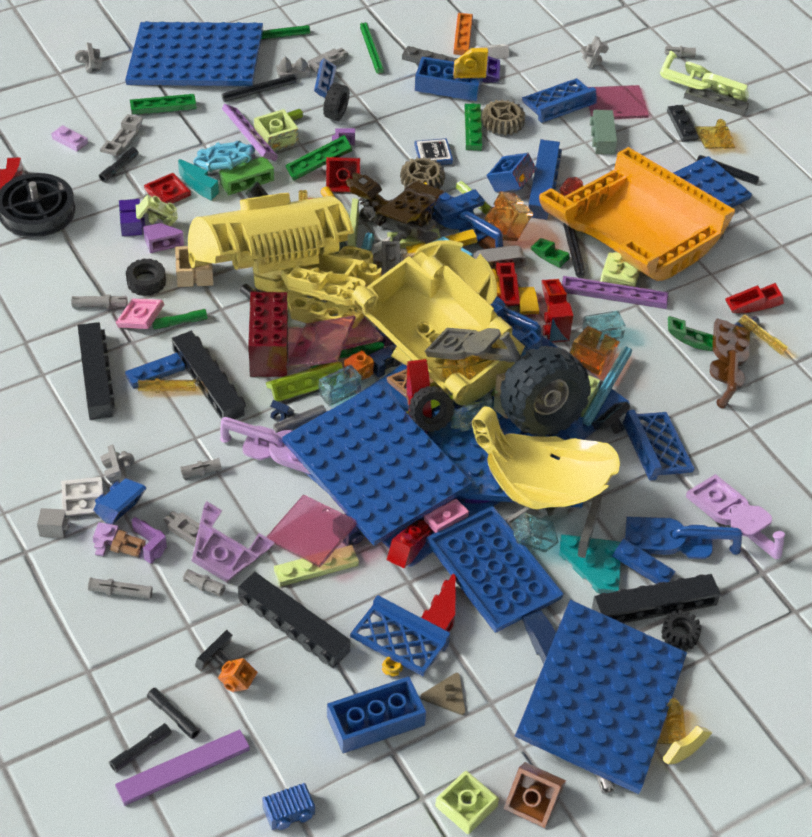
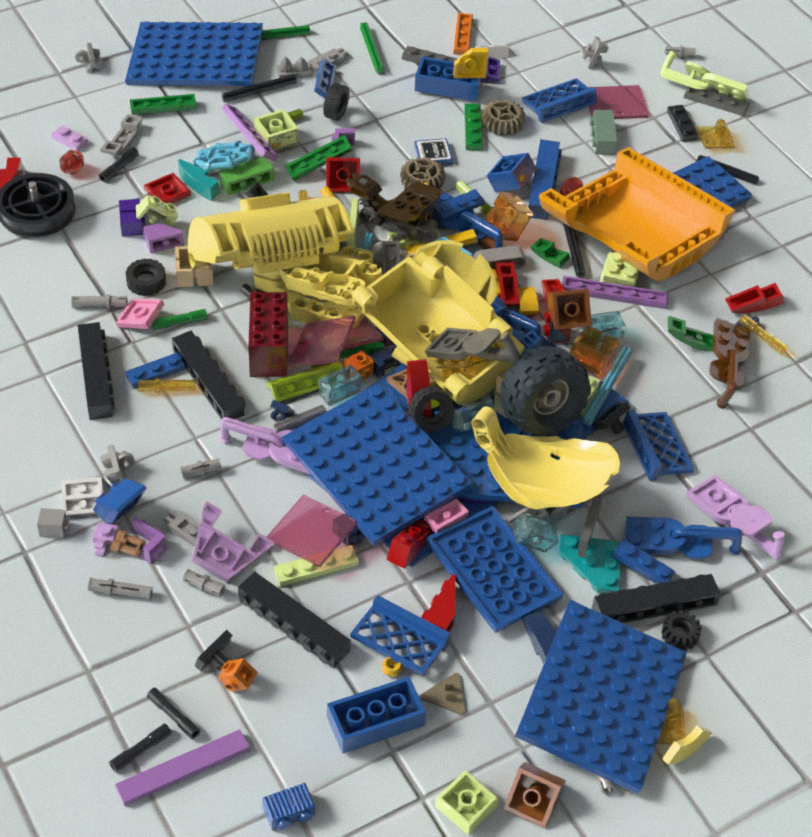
none -> clear red head [59,150,84,175]
none -> dark orange slope [547,289,592,330]

